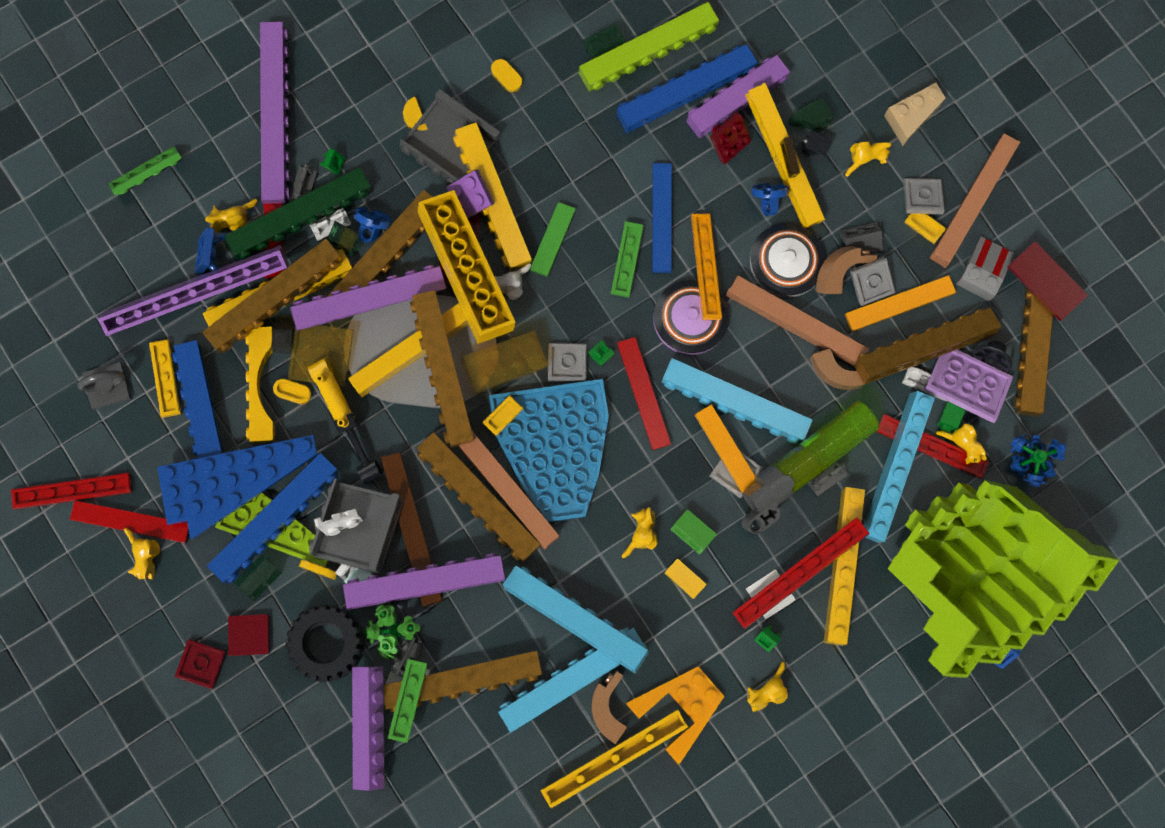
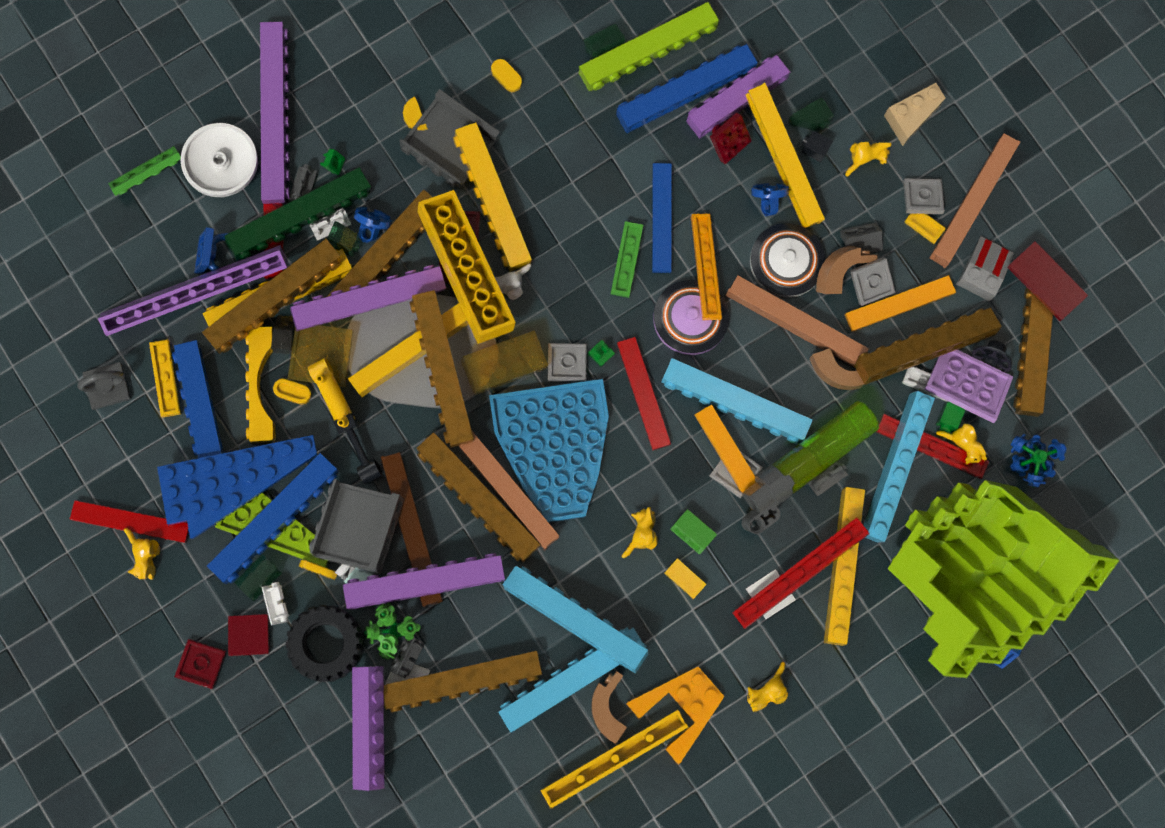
red tile [11,473,132,510] -> none
yellow animal [205,199,258,232] -> none
white wing [314,509,363,536] -> none
bright green plate [388,659,428,743] -> none
medium lavender plate [446,170,494,219] -> none
yellow tile [483,395,523,437] -> none
bright green tile [530,202,576,277] -> none
green tile [754,625,781,653] -> none
dark brown tile [780,137,800,179] -> none
none -> white dish [181,123,258,197]
none -> white hinge [262,582,289,625]

